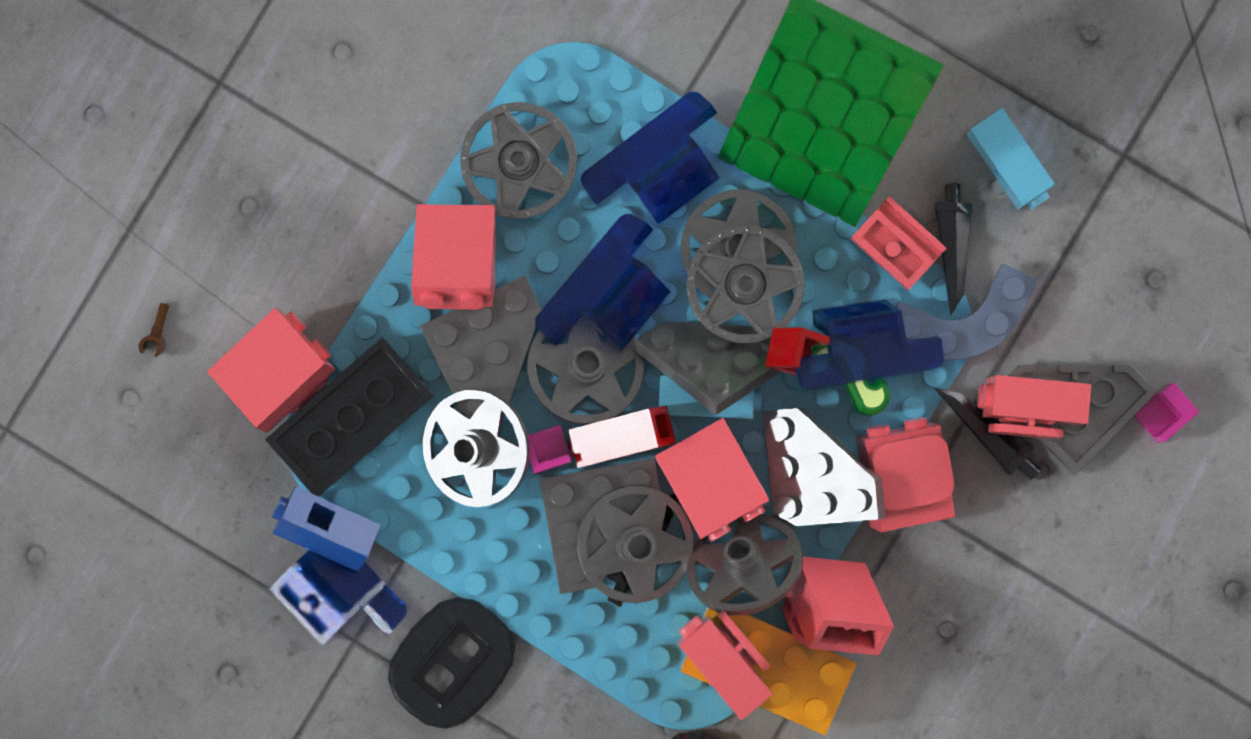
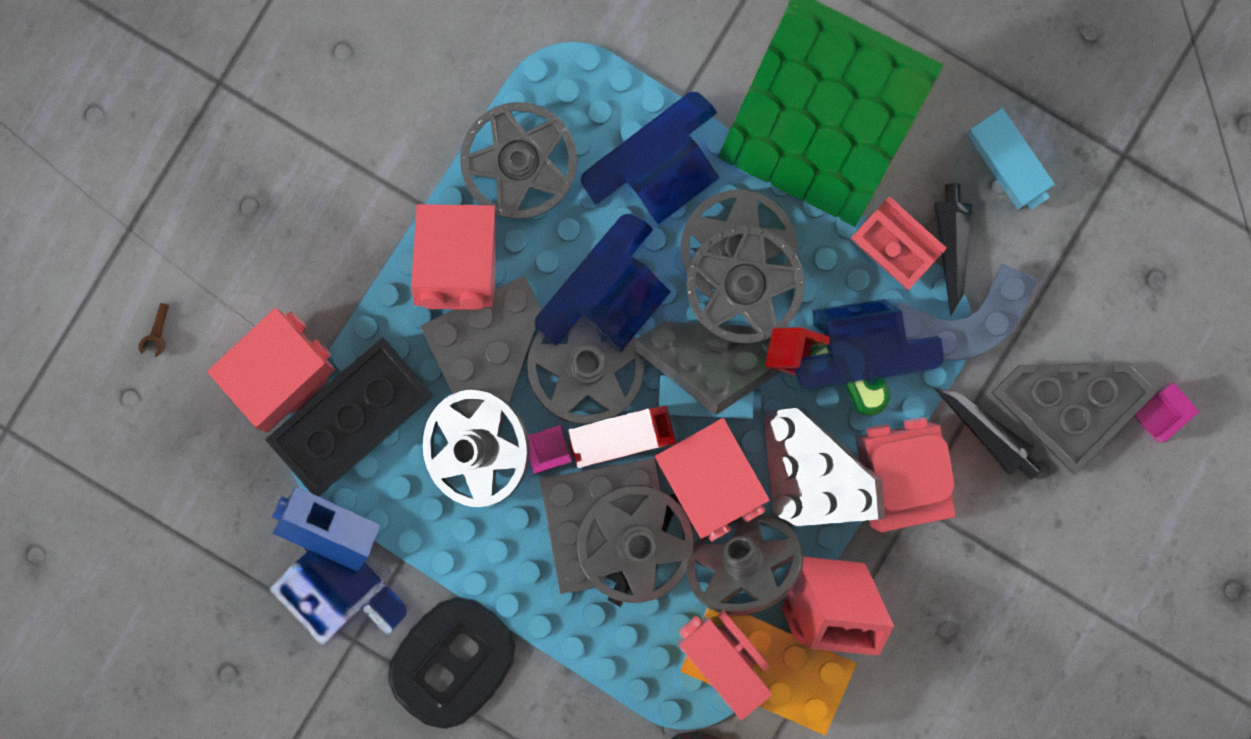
coral brick [977,375,1091,439] -> none

